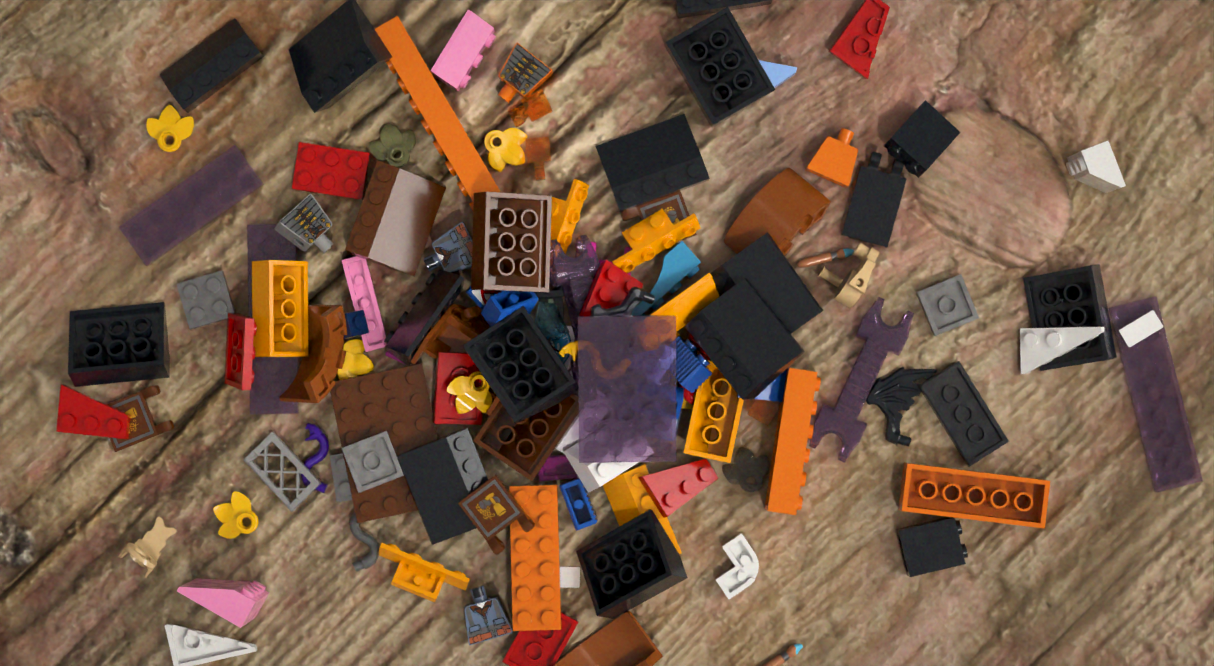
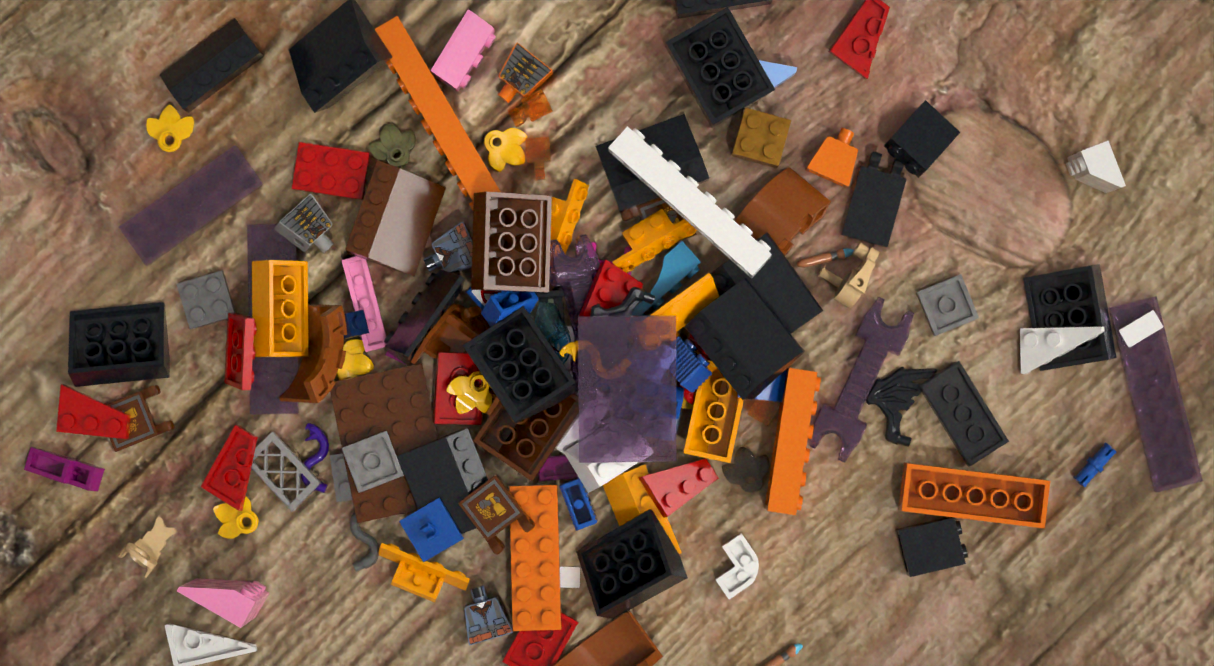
none -> magenta slope [24,447,105,491]
none -> red wing [201,425,258,511]
none -> blue piece [399,497,464,562]
none -> white brick [608,126,772,278]
none -> pearl gold brick [731,107,791,169]
none -> blue pin [1073,442,1117,488]

